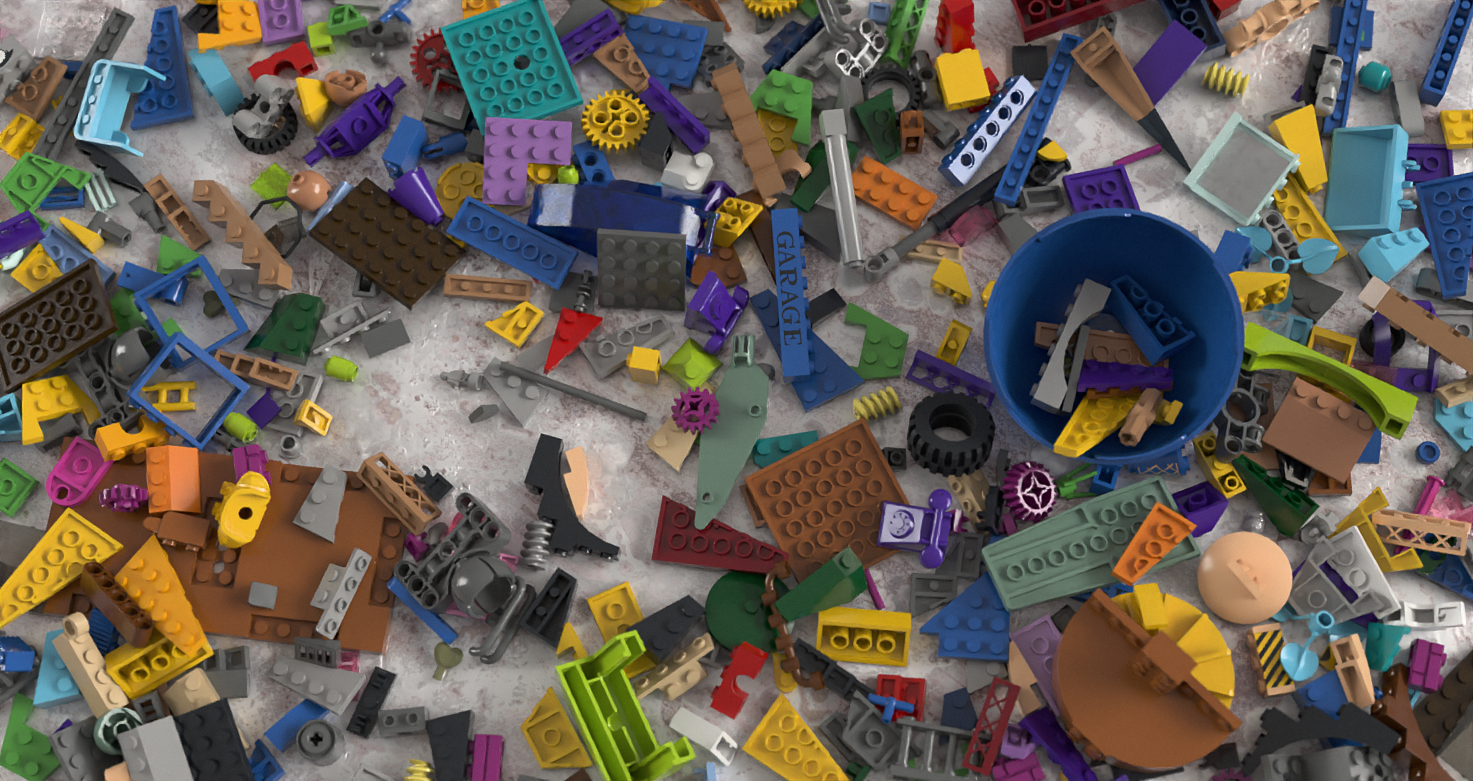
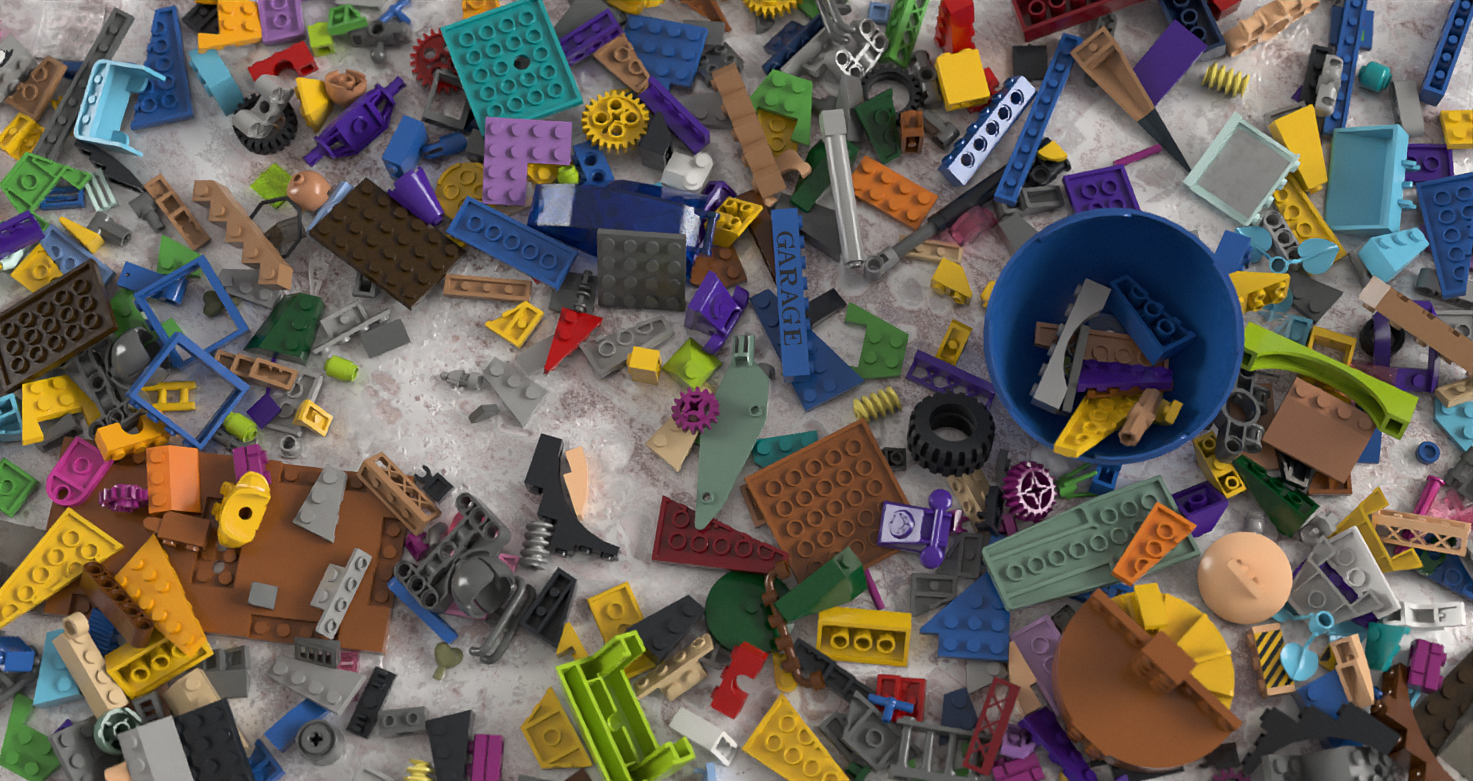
dark grey piece [499,361,647,421] -> none
blue cone [1128,445,1190,476] -> none

